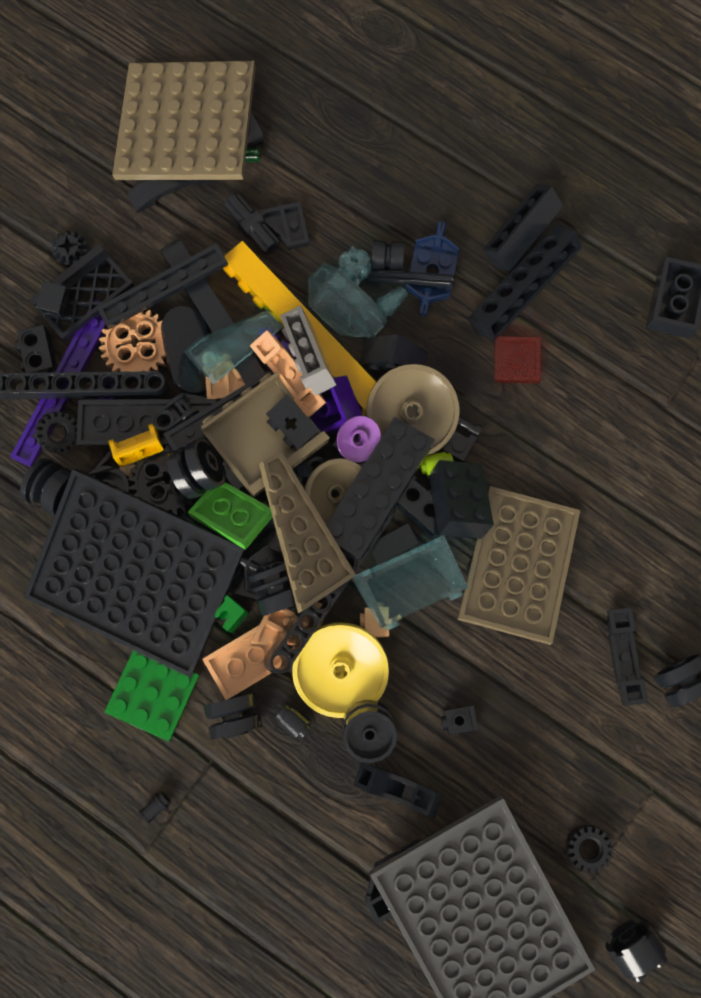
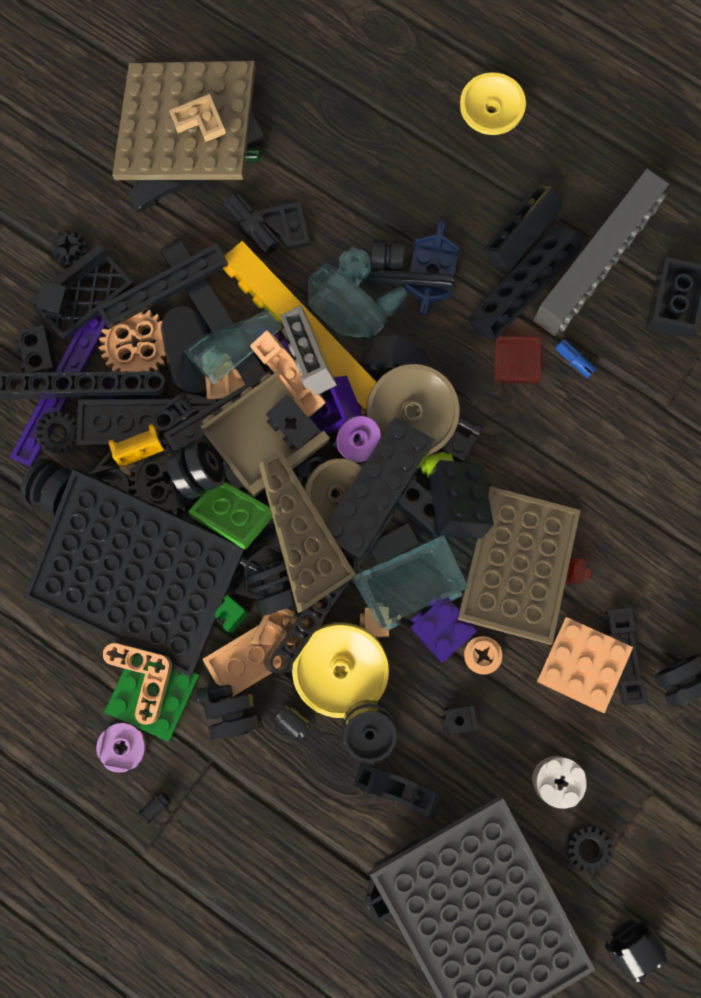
none -> lavender plate [96,723,146,773]
none -> light nougat beam [103,643,172,725]
none -> tan plate [169,94,226,142]
none -> black axle [195,684,233,703]
none -> dark purple plate [410,595,477,663]
none -> light yellow dish [460,73,526,135]
none -> light nougat gear [464,636,502,674]
none -> white brick [532,756,586,808]
none -> dark grey brick [533,169,669,336]
none -> light nougat plate [537,617,633,713]
none -> blue axle [555,340,597,379]
none -> clear red tile [565,559,593,584]

